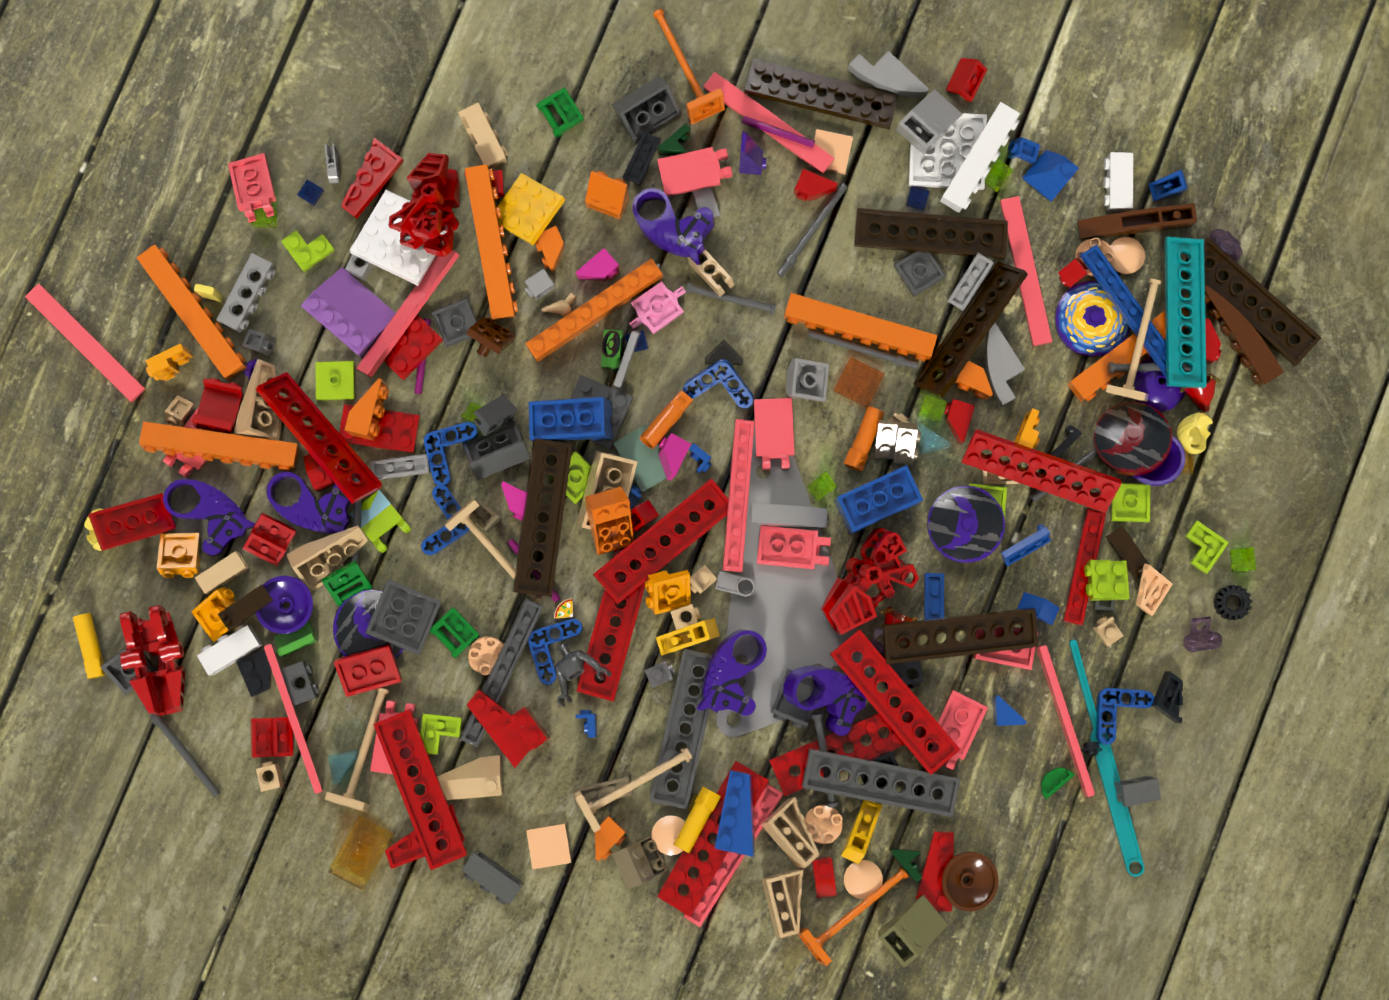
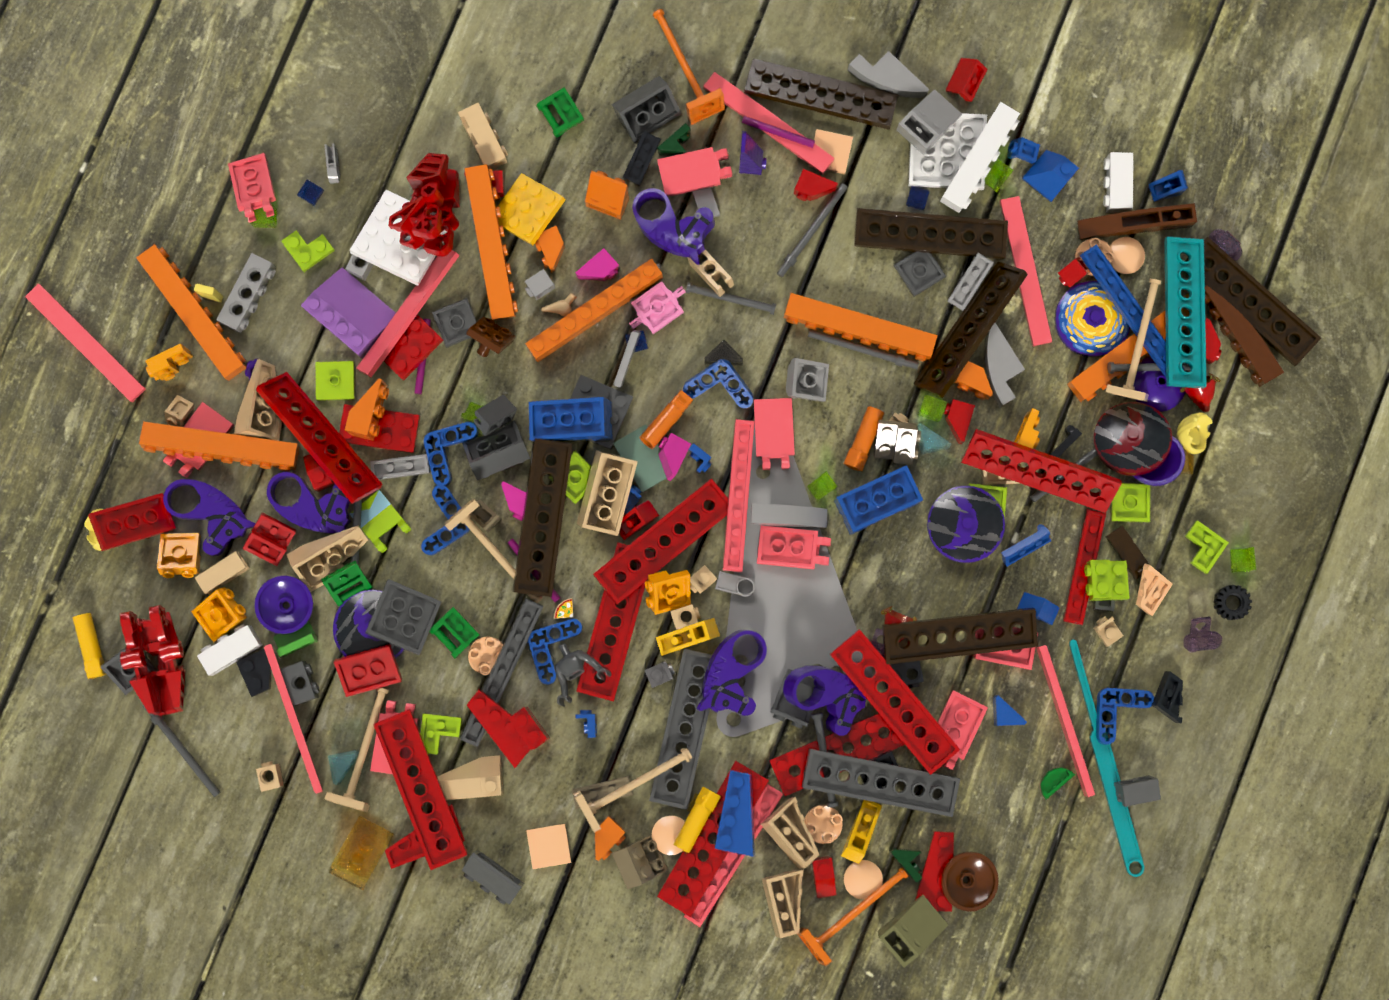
red panel [192,378,243,434] -> none
dark brown hinge [218,584,274,631] -> none
flat silver bracket [242,329,276,356] -> none
red slope [250,717,293,758] -> none
red wing [341,138,404,219] -> none
orange slope [585,486,634,555] -> none
piece [601,329,623,369] -> none
red piece [821,527,919,635] -> none
clear orange tile [833,357,884,408] -> none
blue hinge [924,573,944,620] -> none
black plate [1081,742,1103,756] -> none

